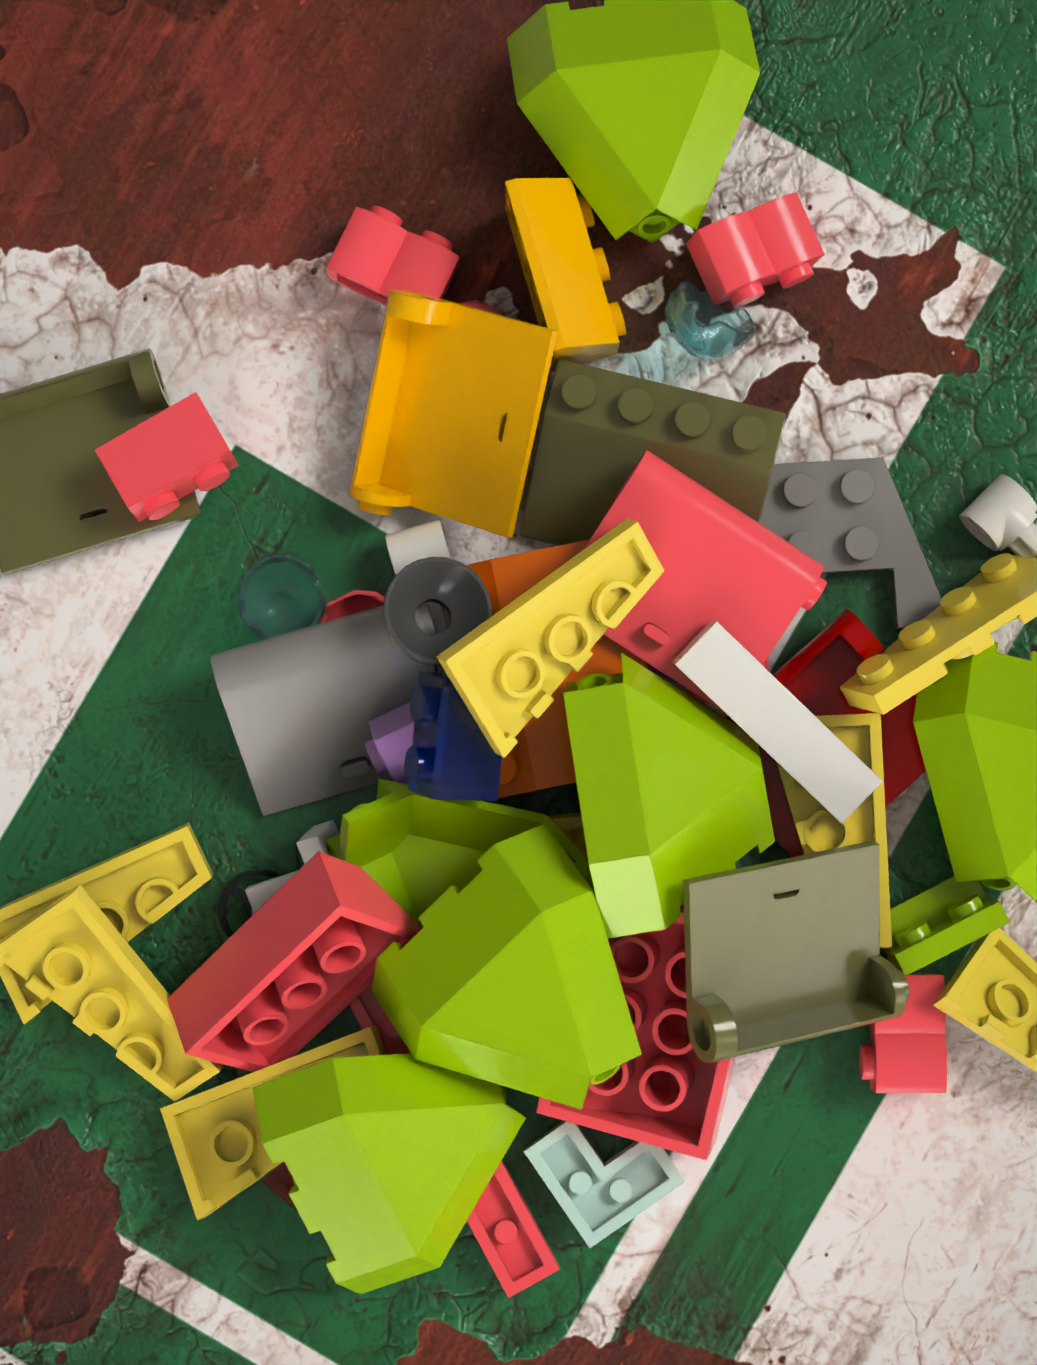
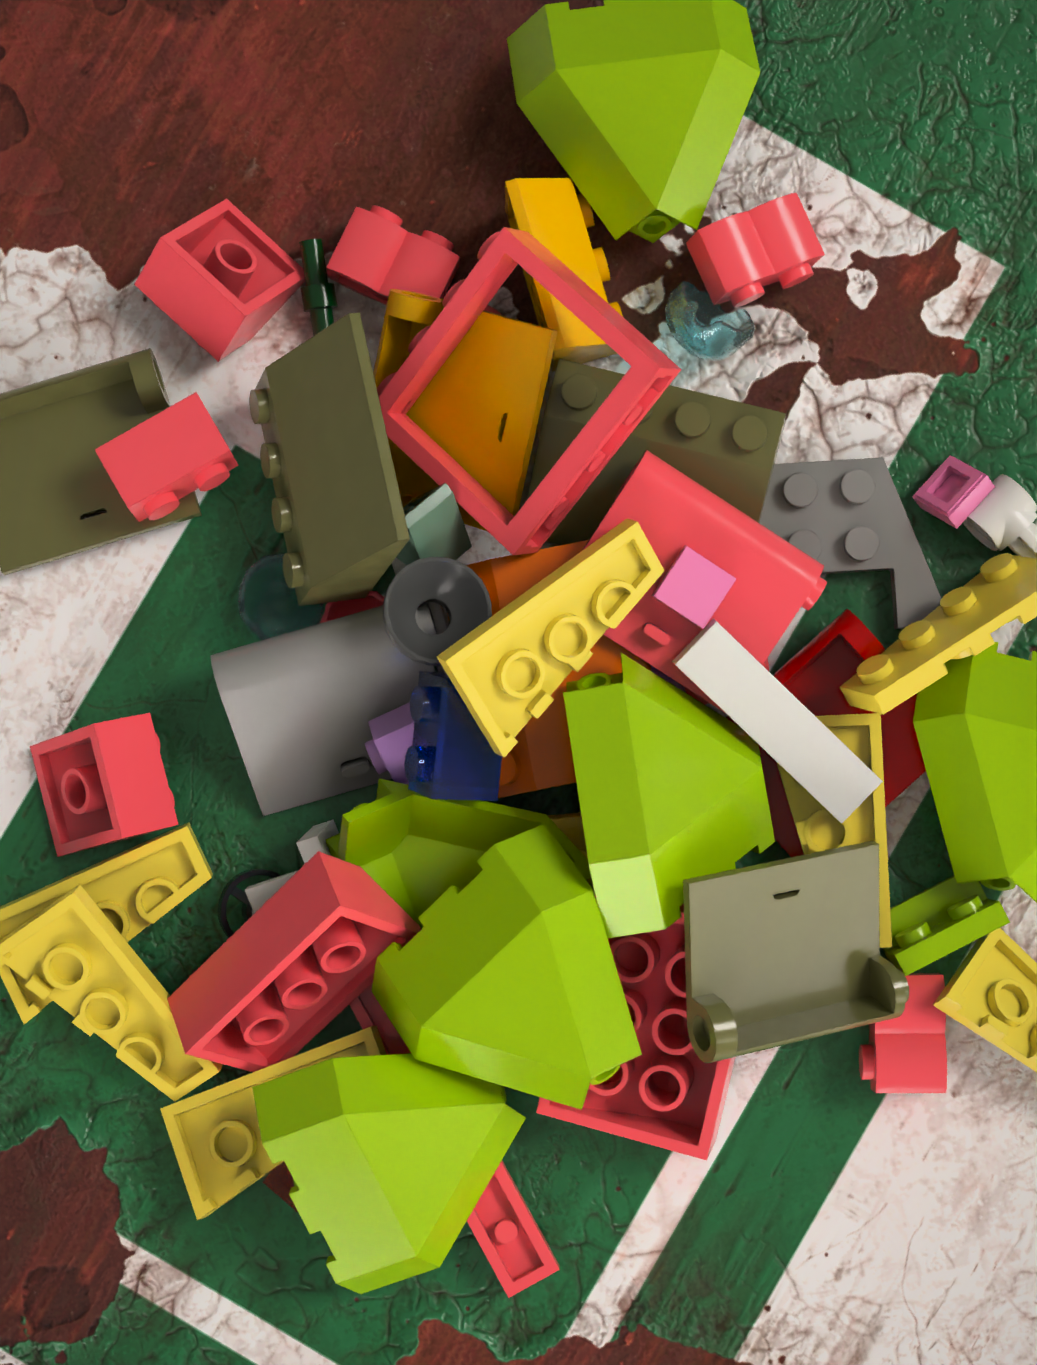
light aqua plate [523,1121,686,1248] -> none
none -> coral slope [30,713,178,857]
none -> coral slope [134,198,305,362]
none -> olive slope [249,312,410,606]
none -> dark green bar [299,239,338,336]
none -> coral window [377,227,682,555]
none -> sand green slope [396,483,472,565]
none -> bright pink tile [652,546,736,629]
none -> bright pink tile [912,455,995,529]

